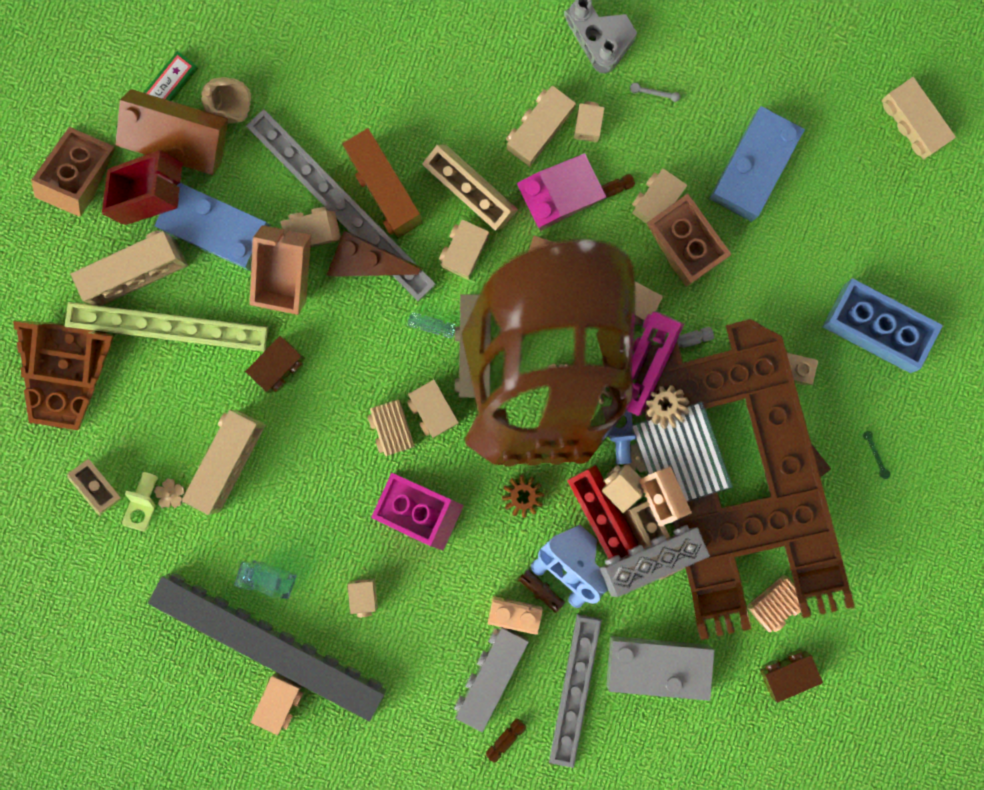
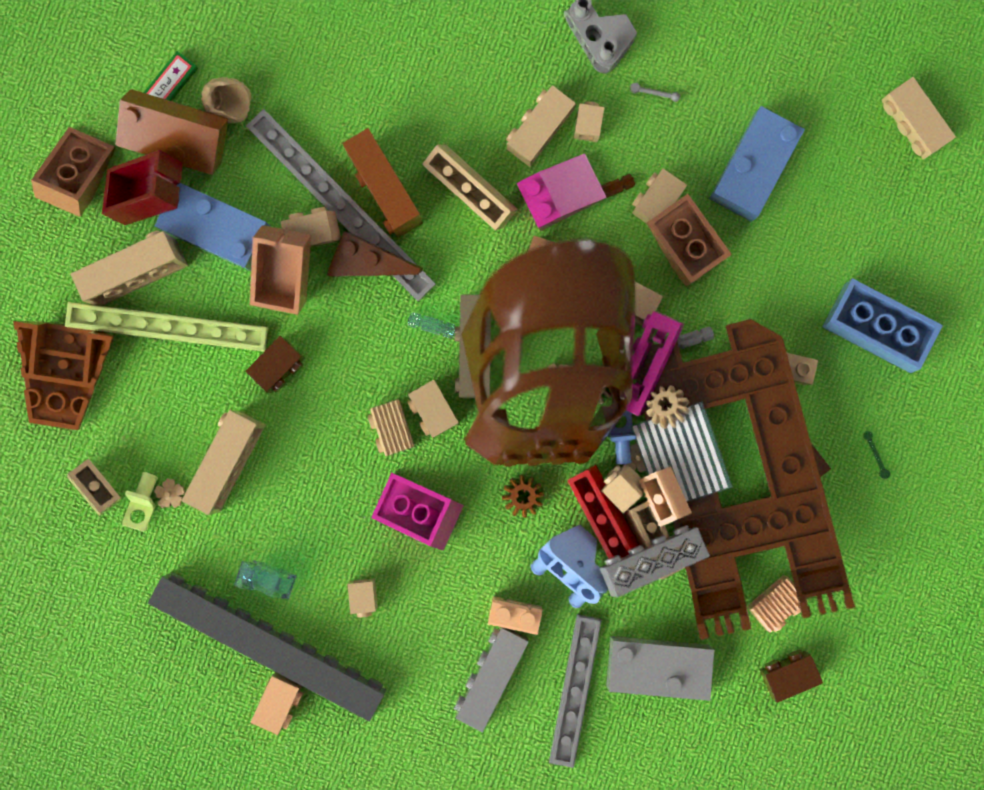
tan brick [439,219,489,280] -> none
reddish brown axle [486,718,526,763] -> none
reddish brown pin [518,568,566,613] -> none

